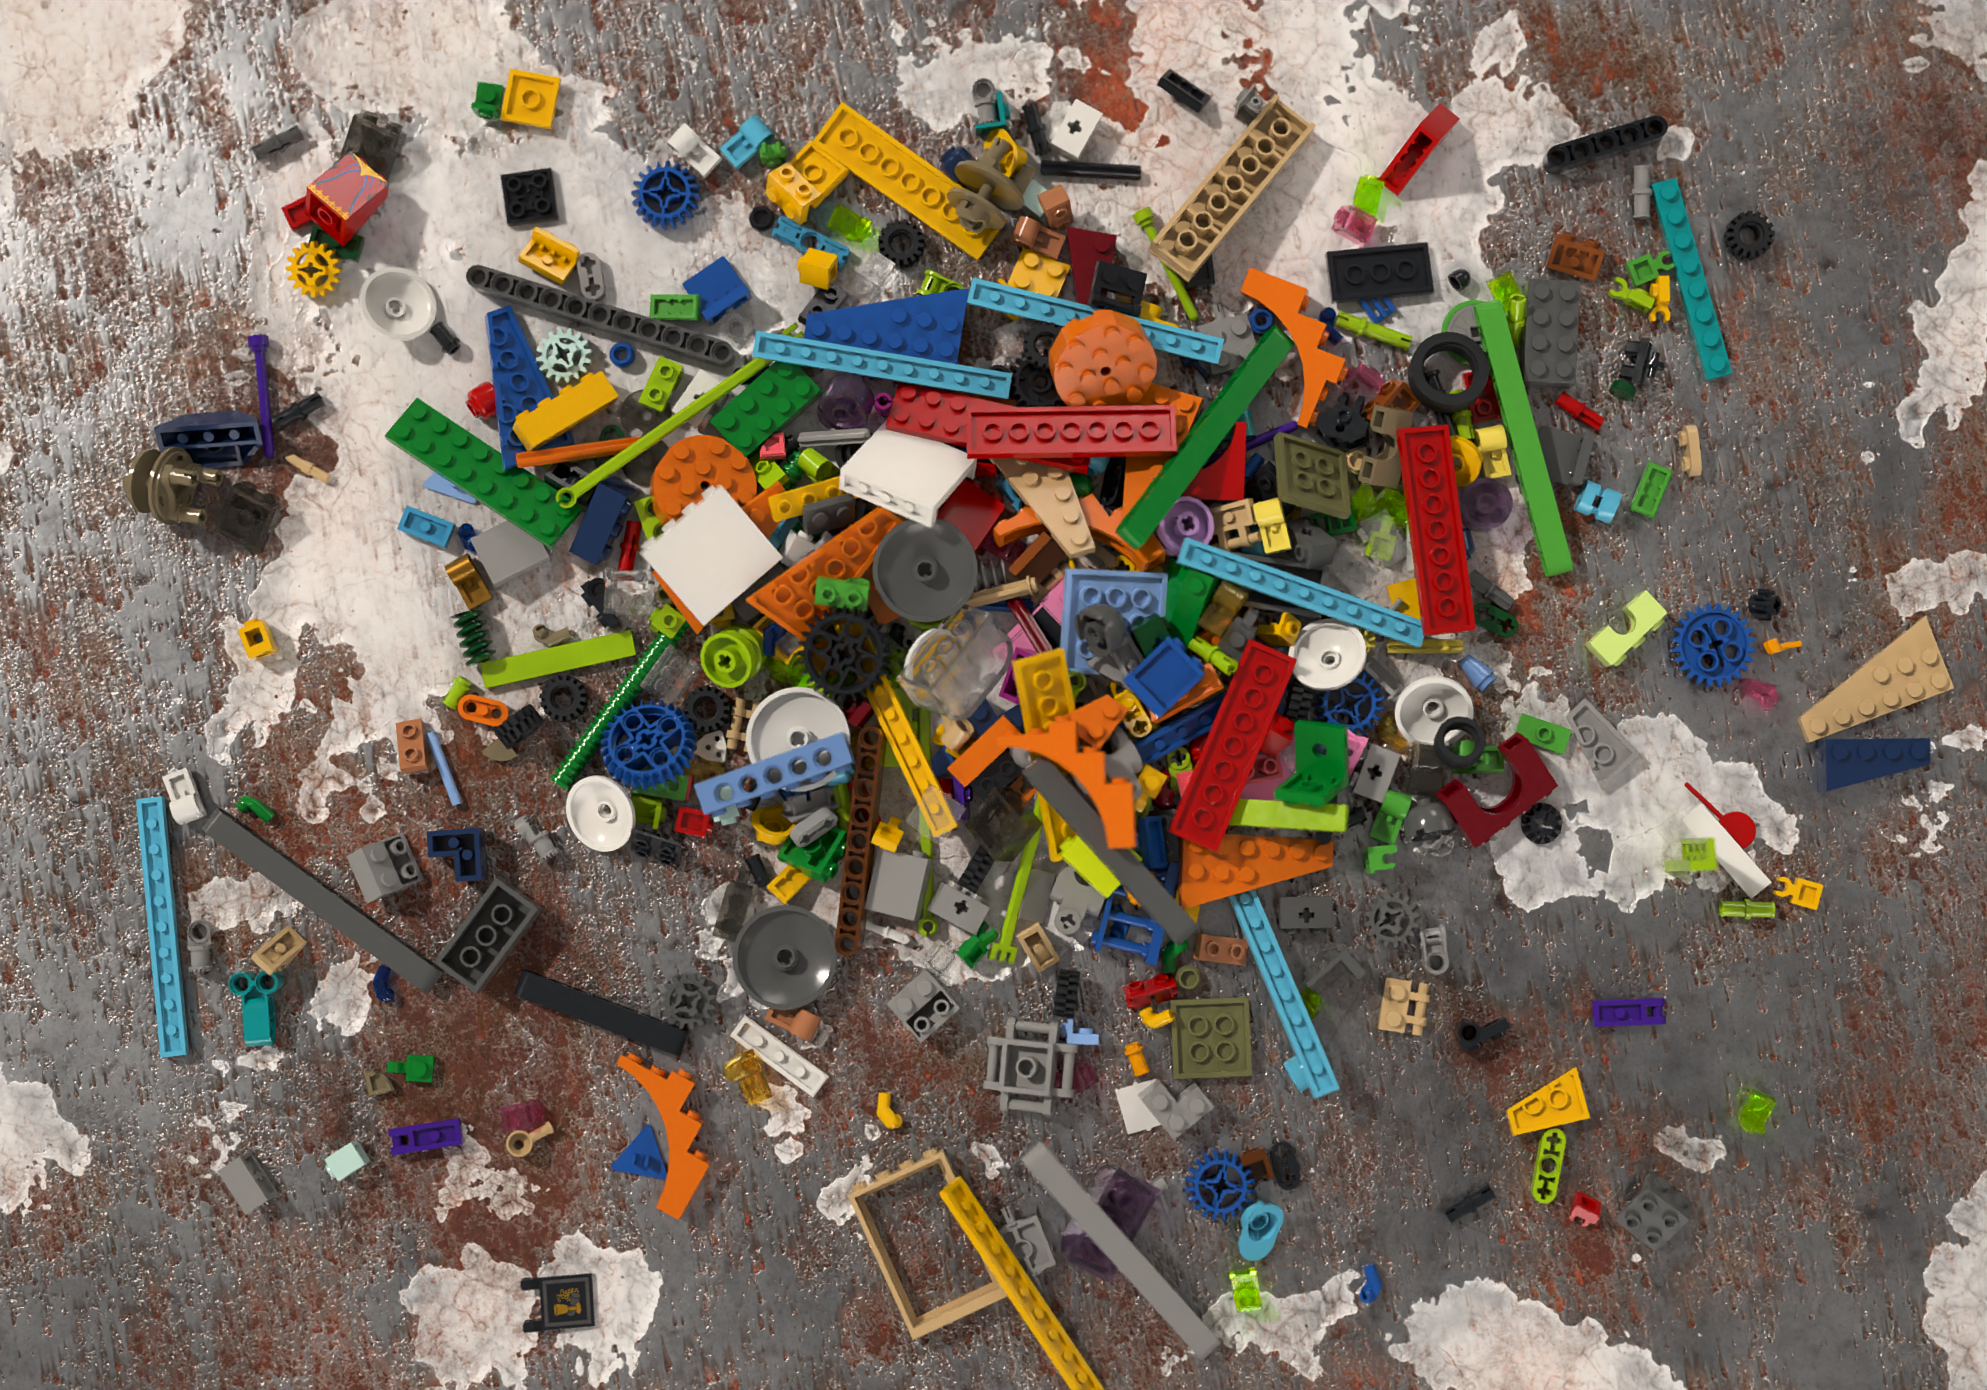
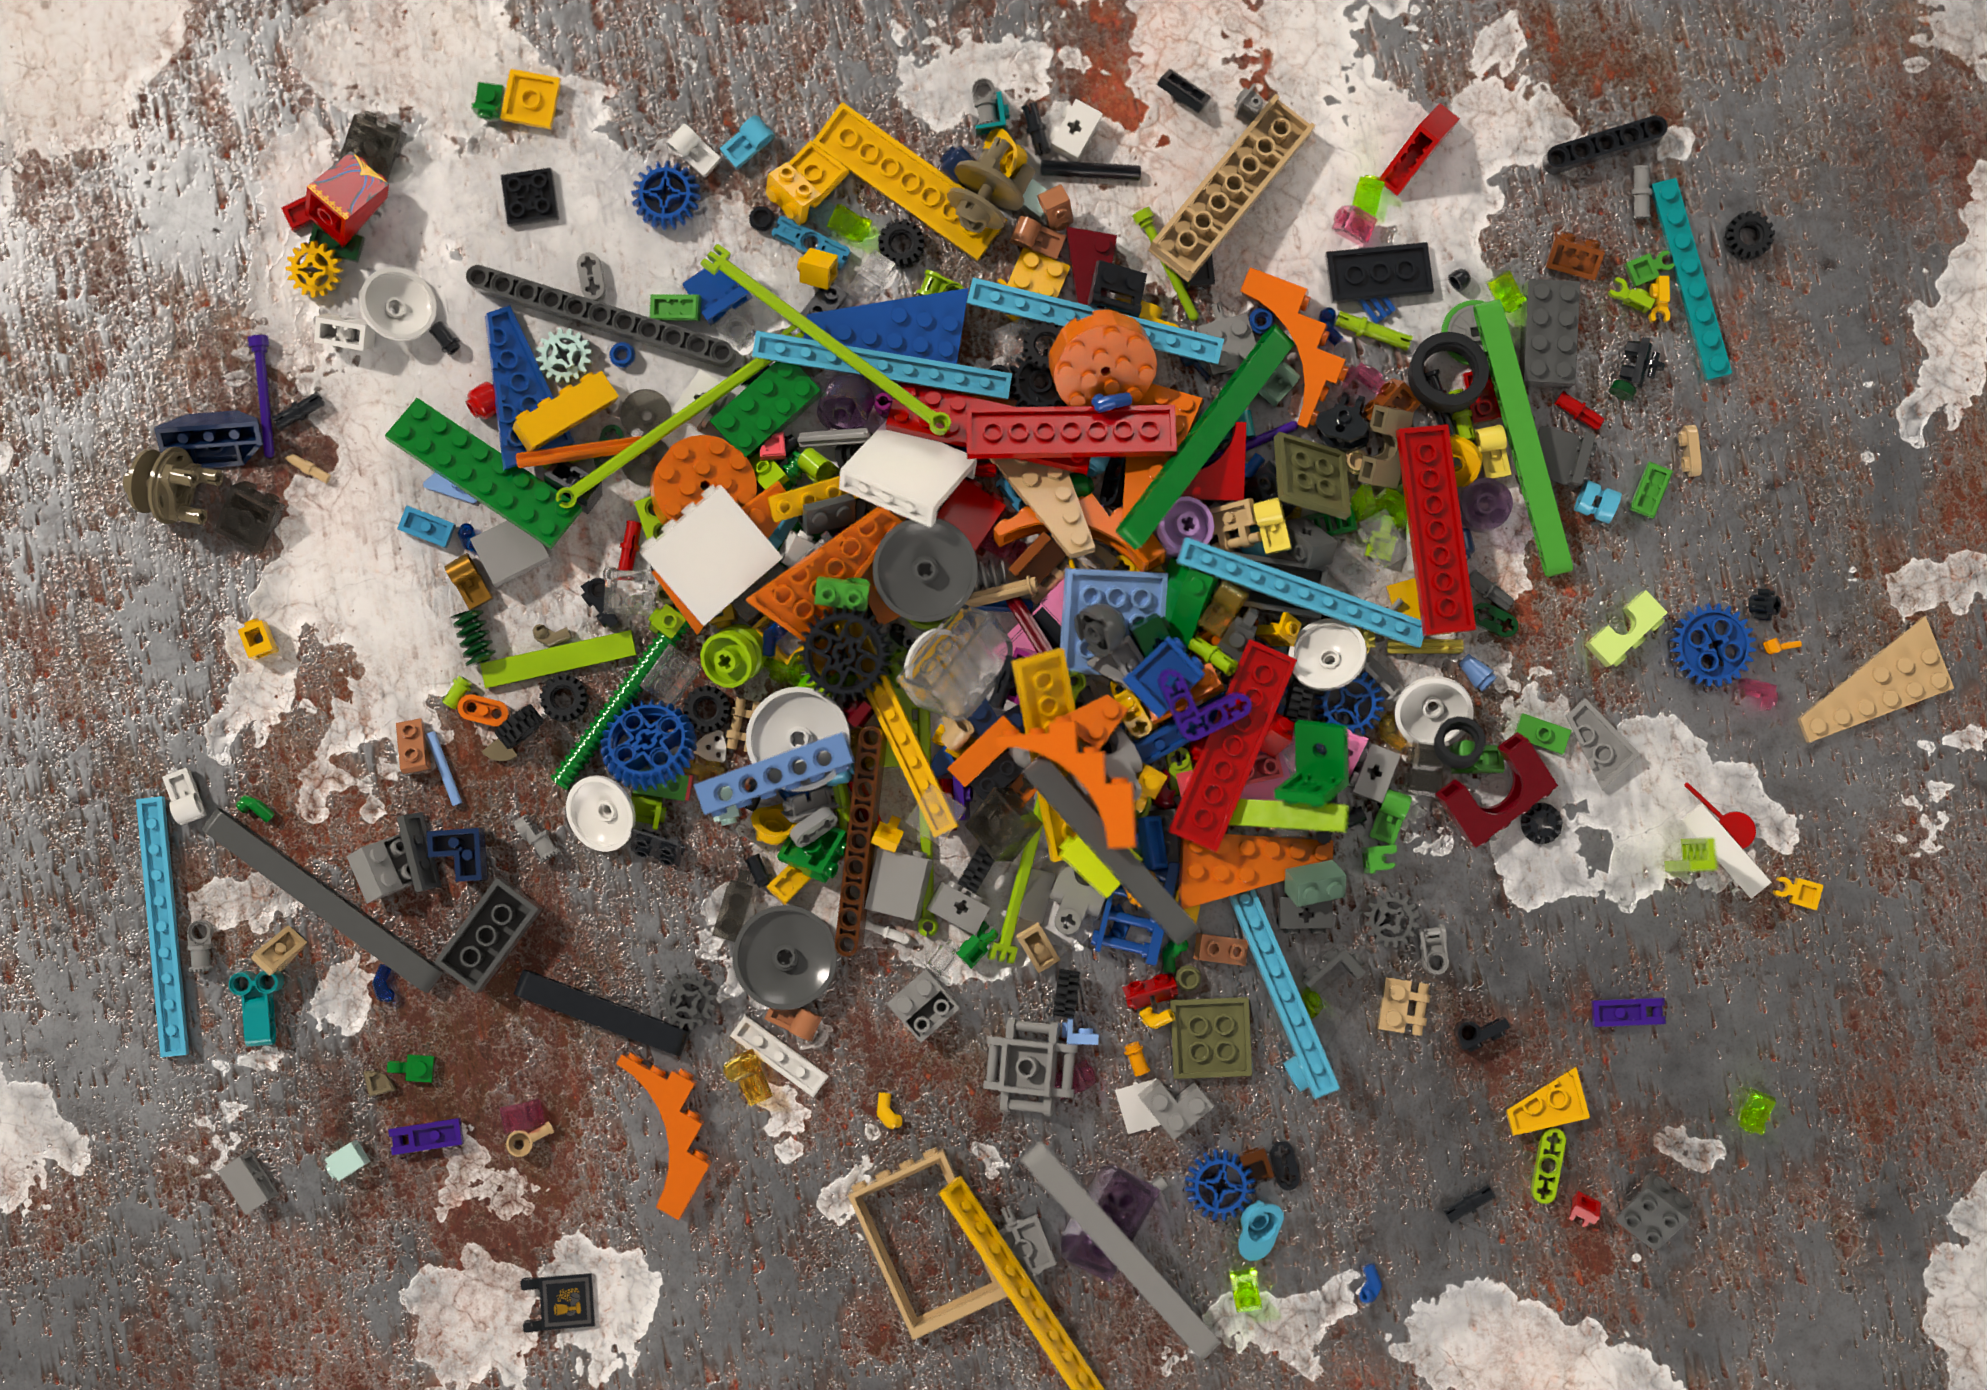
dark grey pin [251,125,305,162] -> none
yellow bracket [518,227,580,286] -> none
dark blue wedge [569,476,641,565] -> none
blue piece [612,1125,667,1180] -> none
lime plate [638,356,684,414] -> none
red bracket [674,806,714,838] -> none
bright green plate [759,141,788,167] -> none
dark grey cylinder [1404,798,1458,842] -> none
lime pin [1506,294,1526,347] -> none
lime pin [1719,899,1775,920] -> none
dark blue wedge [1816,738,1931,792] -> none
none -> white brick [314,313,376,351]
none -> dark grey plate [397,812,442,892]
none -> lime hinge [700,244,951,435]
none -> black pin [988,655,1018,710]
none -> blue arm [1091,392,1132,413]
none -> dark purple beam [1158,668,1252,741]
none -> sand green bracket [1258,361,1301,407]
none -> sand green brick [1285,860,1346,907]

